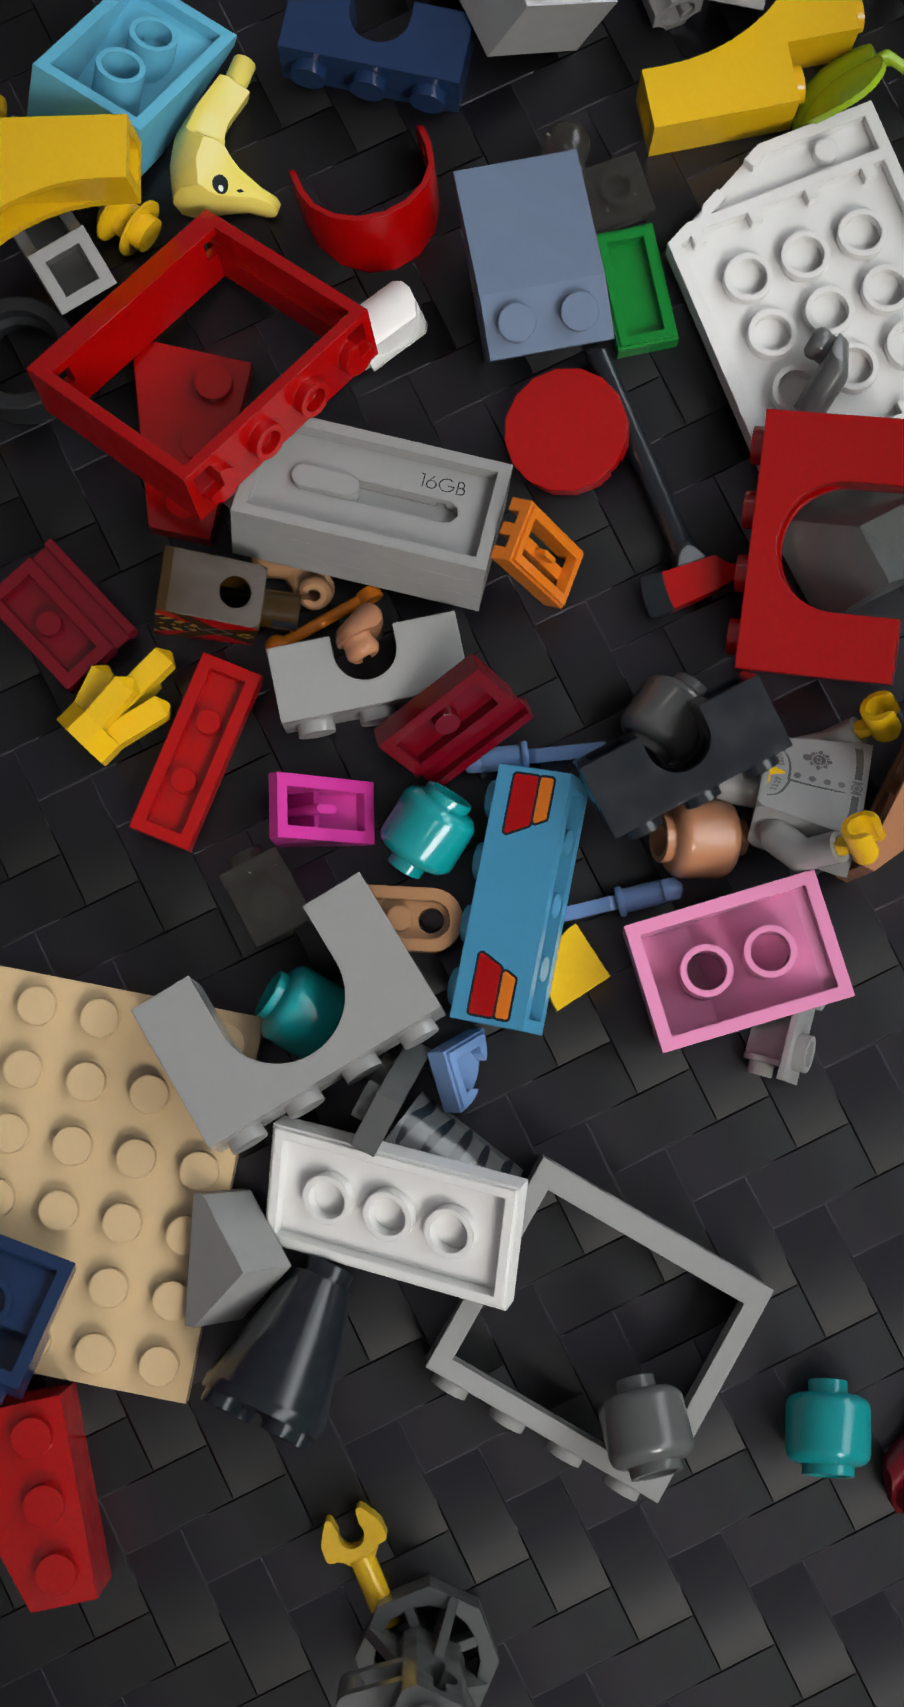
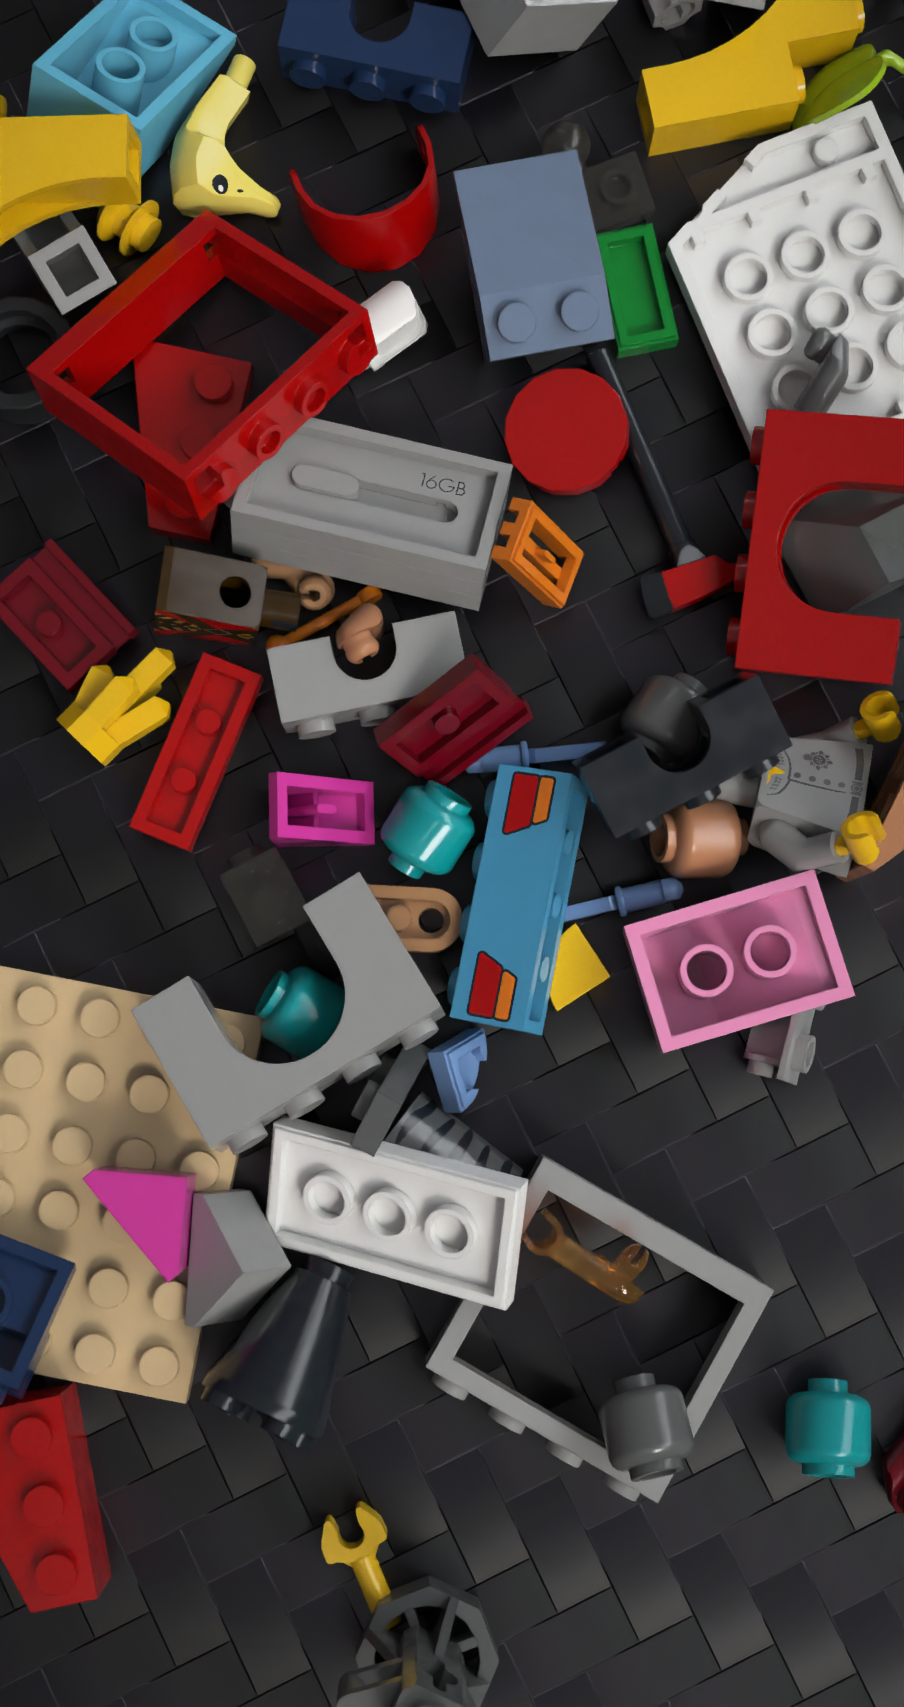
none -> dark pink slope [83,1166,196,1283]
none -> clear orange piece [521,1208,649,1304]

